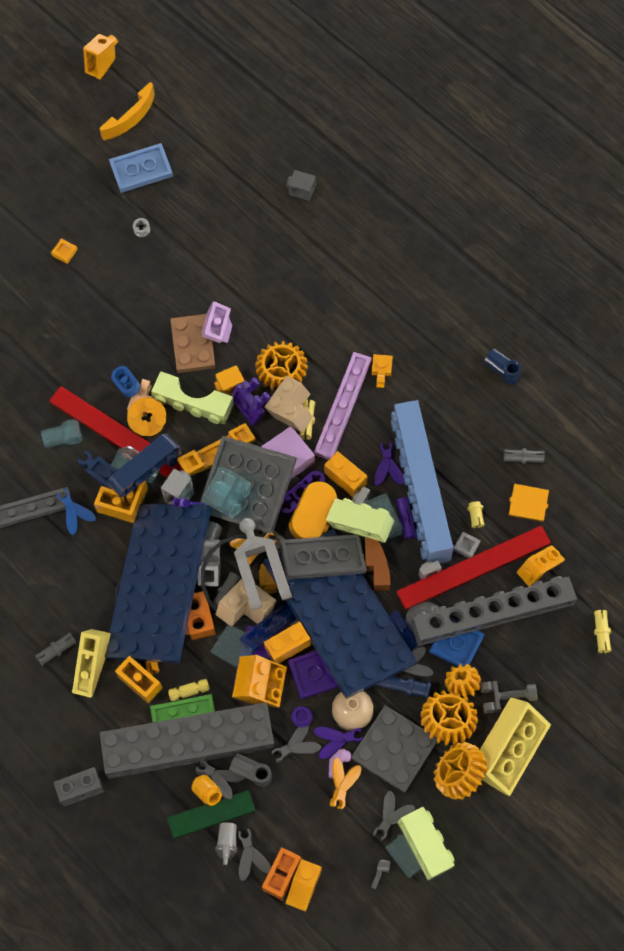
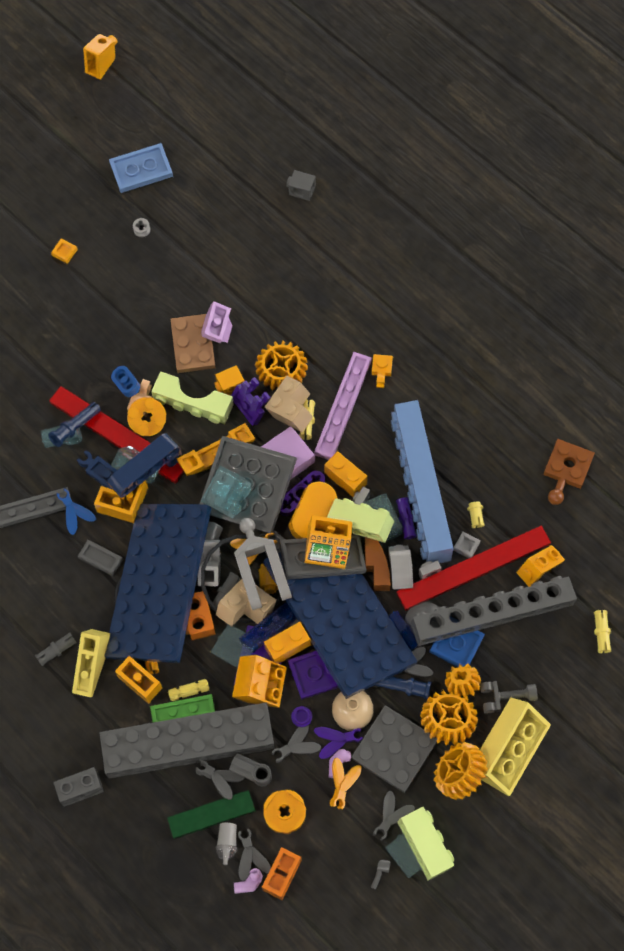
light orange slope [99,82,155,140] -> none
light grey brick [161,469,194,504] -> none
dark purple piece [173,498,212,508] -> none
light orange brick [192,775,222,806] -> none
light orange slope [286,859,322,912] -> none
dark purple piece [374,442,404,486] -> none
dark blue piece [484,348,521,384] -> none
dark grey pin [504,448,545,464] -> none
light orange piece [509,484,549,522] -> none
none -> dark blue pin [48,402,101,447]
none -> dark grey tile [78,540,123,576]
none -> lavender arm [234,868,263,894]
none -> light orange plate [264,790,306,834]
none -> light orange slope [304,515,352,569]
none -> light grey brick [388,545,413,589]
none -> dark orange plate [543,439,595,505]

